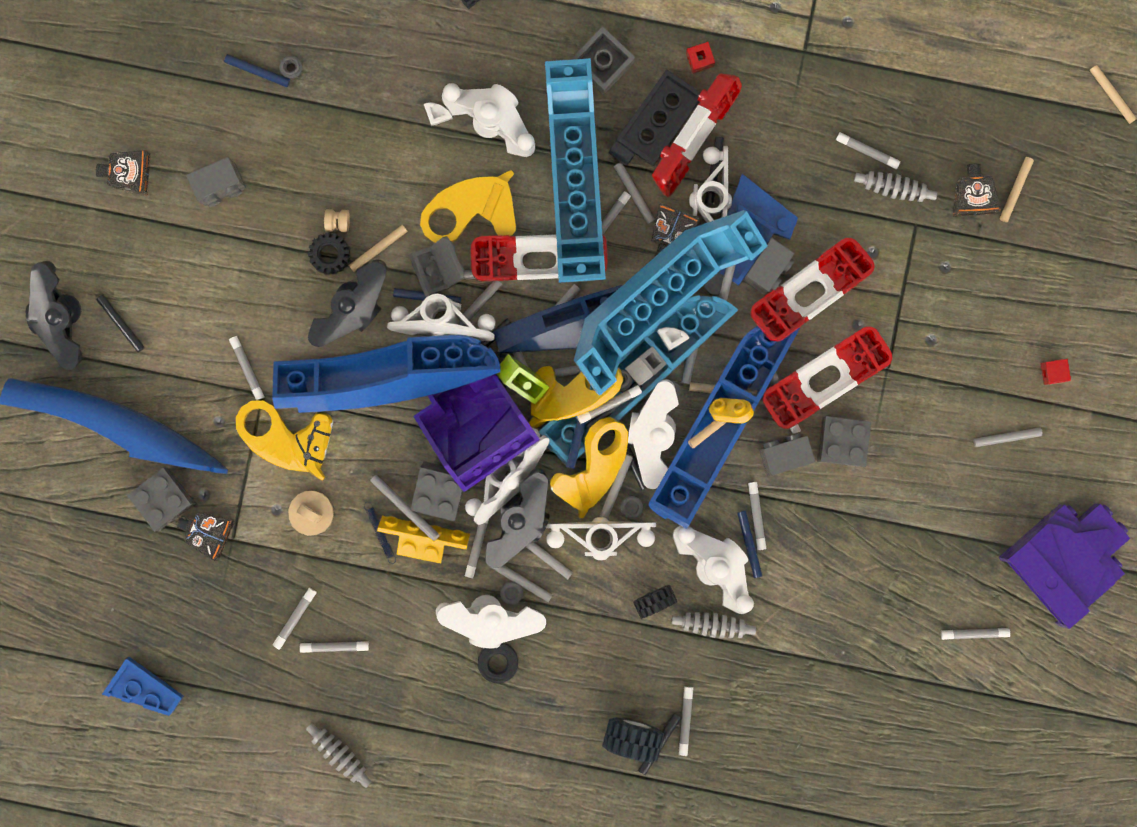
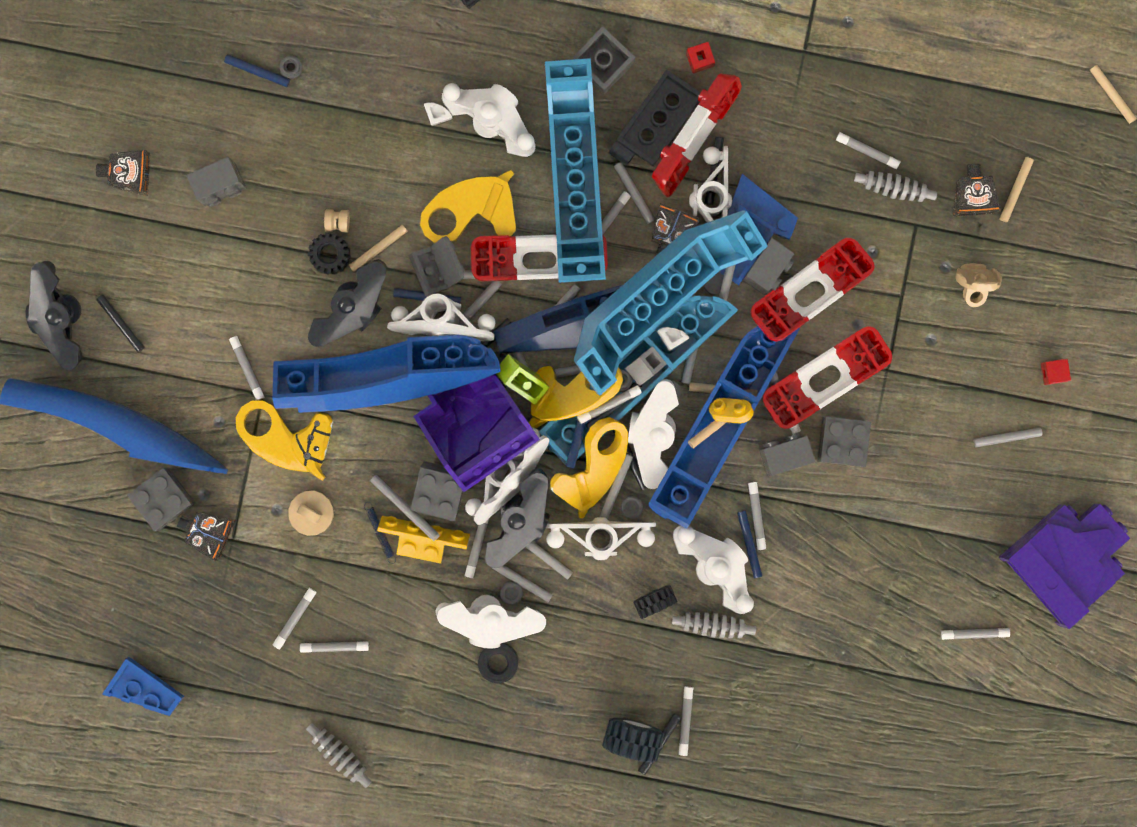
none -> tan tile [955,263,1002,307]

